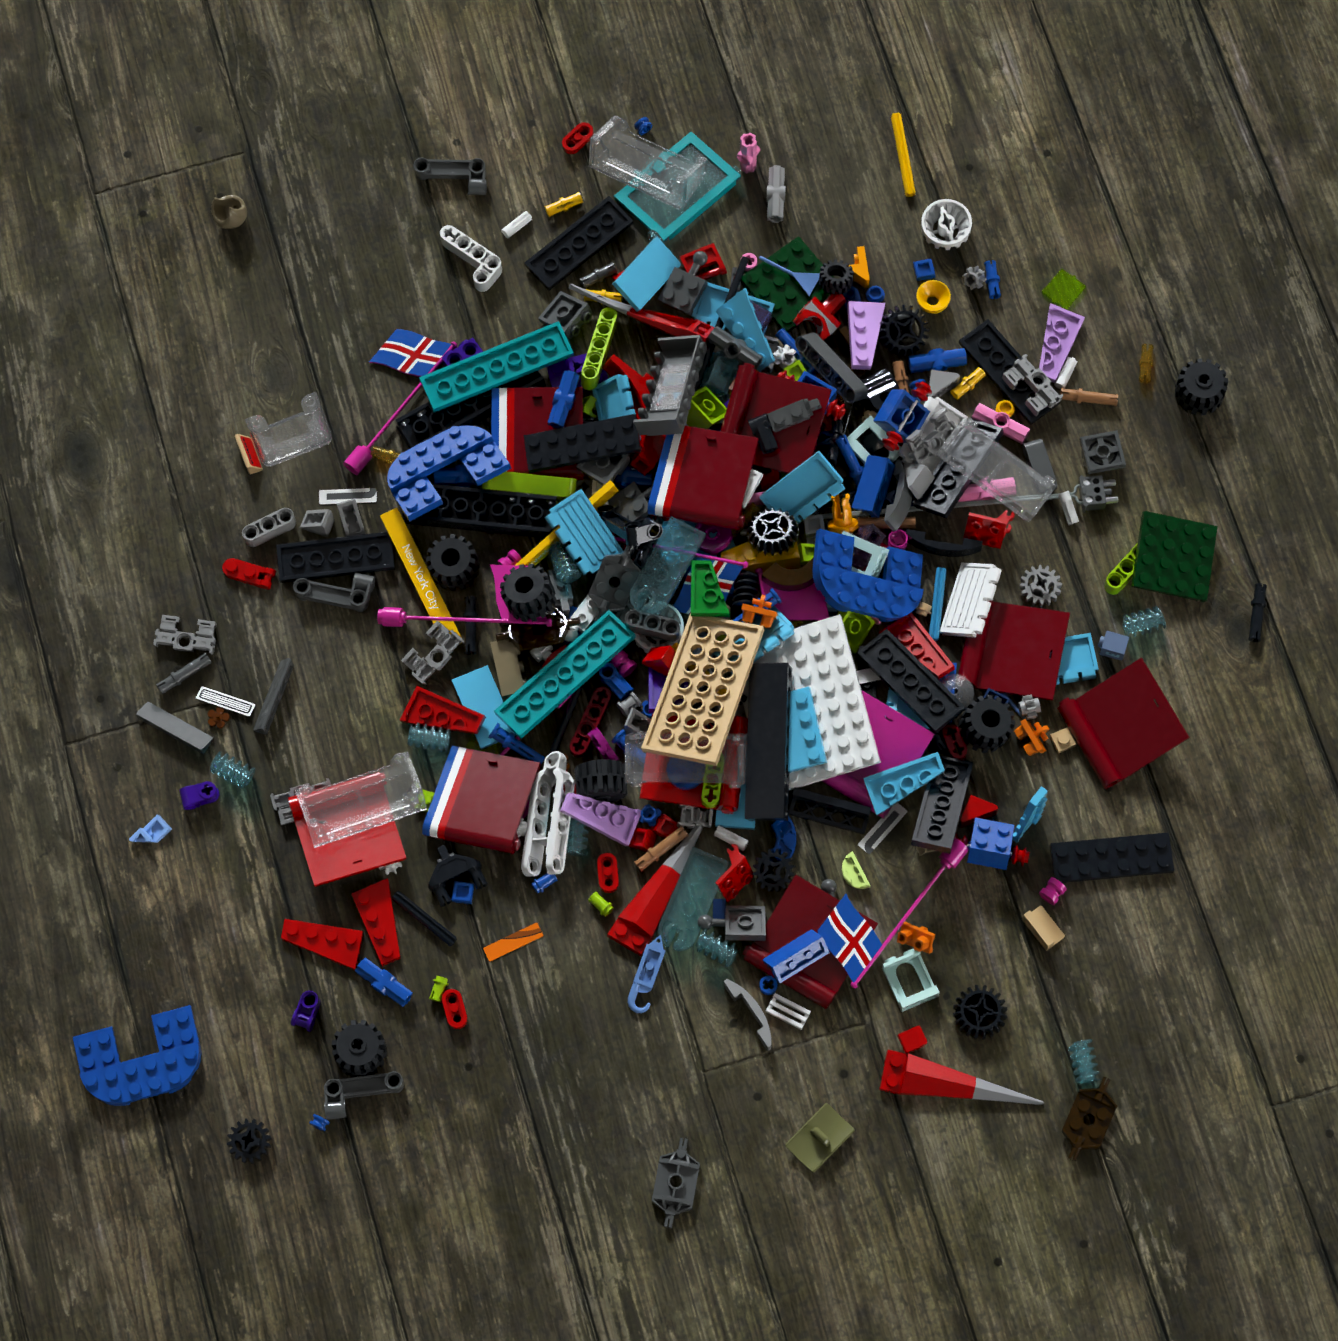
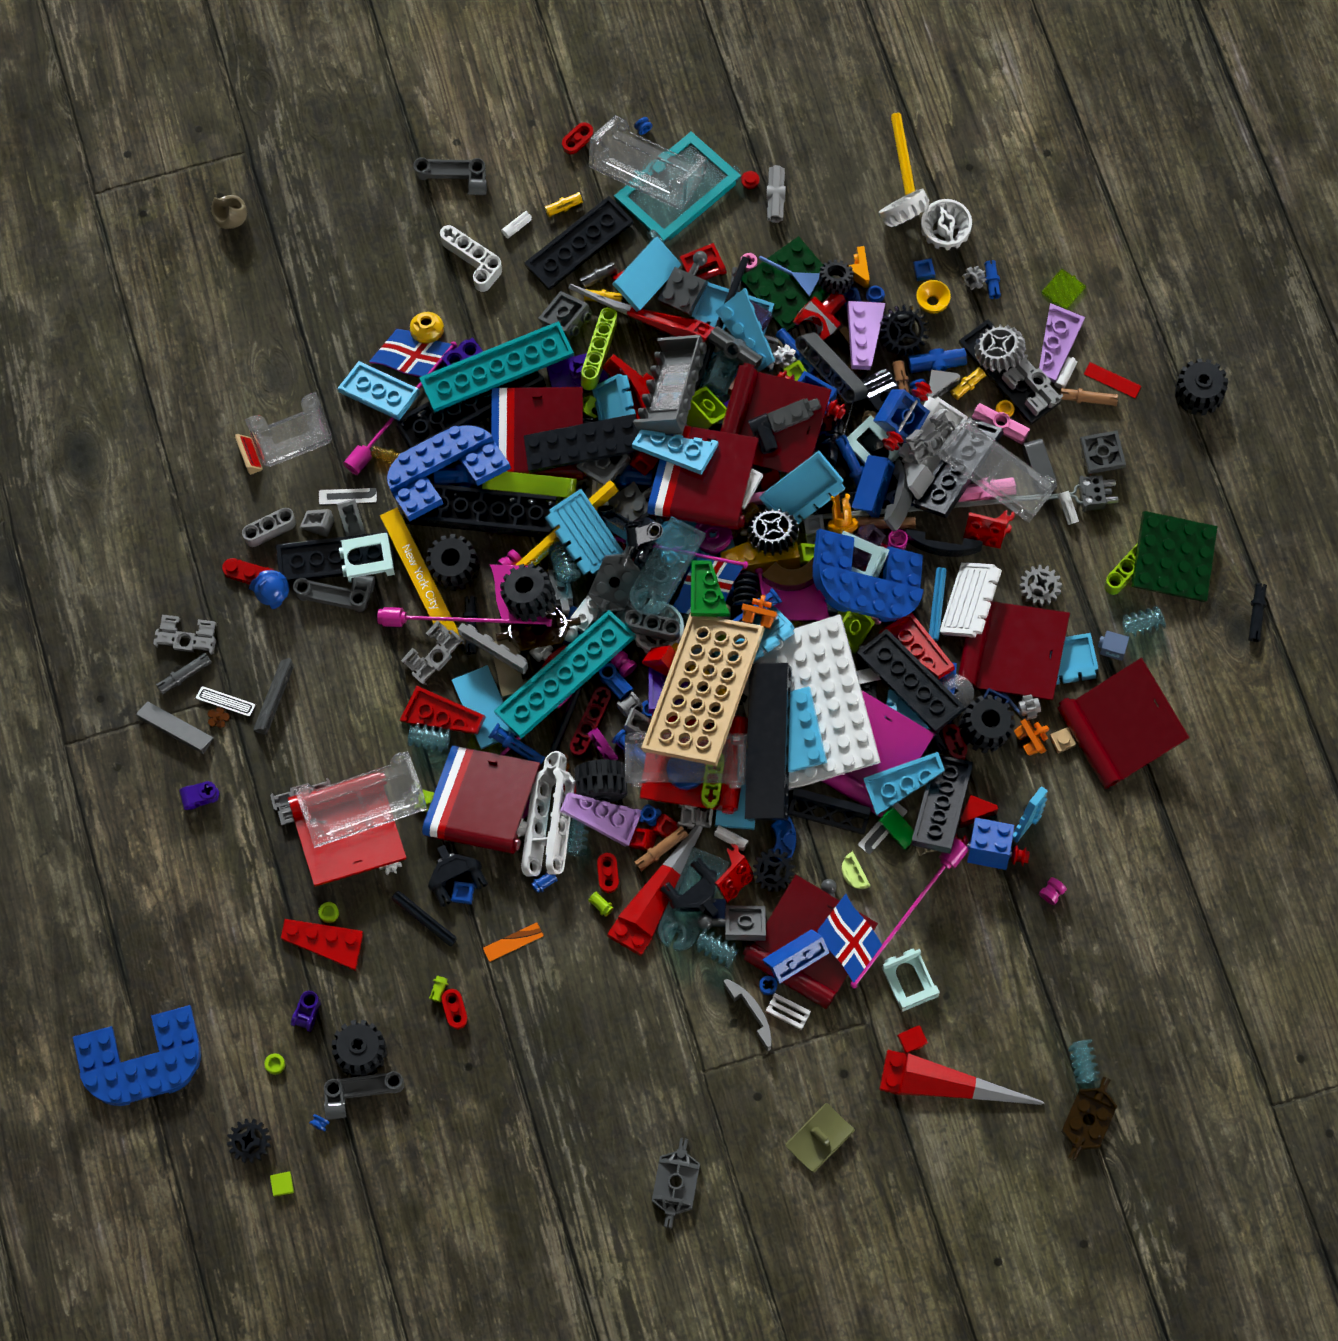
light blue slope [129,815,172,843] -> none
clear light blue piece [210,751,256,788] -> none
red wing [351,878,401,966] -> none
blue piece [355,957,413,1007] -> none
blue piece [548,370,580,429] -> none
medium blue plate [627,935,666,1013] -> none
bright pink piece [736,133,760,174] -> none
orange hips [897,922,935,954] -> none
tan plate [915,602,932,617] -> none
black gear [953,985,1008,1039] -> none
tan panel [1022,906,1065,951] -> none
black plate [1050,832,1174,883] -> none
clear yellow pin [1139,344,1154,383] -> none
none -> blue helmet [249,570,289,609]
none -> lime tile [264,1053,285,1075]
none -> lime tile [270,1172,294,1197]
none -> lime tile [318,902,339,923]
none -> medium azure tile [337,361,421,421]
none -> light aqua panel [339,533,395,583]
none -> yellow piece [410,312,444,343]
none -> light grey plate [458,623,528,675]
none -> medium azure wing [632,429,719,475]
none -> black connector [660,857,719,918]
none -> red plate [741,171,760,189]
none -> green tile [878,807,914,849]
none -> white gear [879,189,929,227]
none -> light grey gear [974,324,1026,373]
none -> red sticker [1084,362,1141,398]

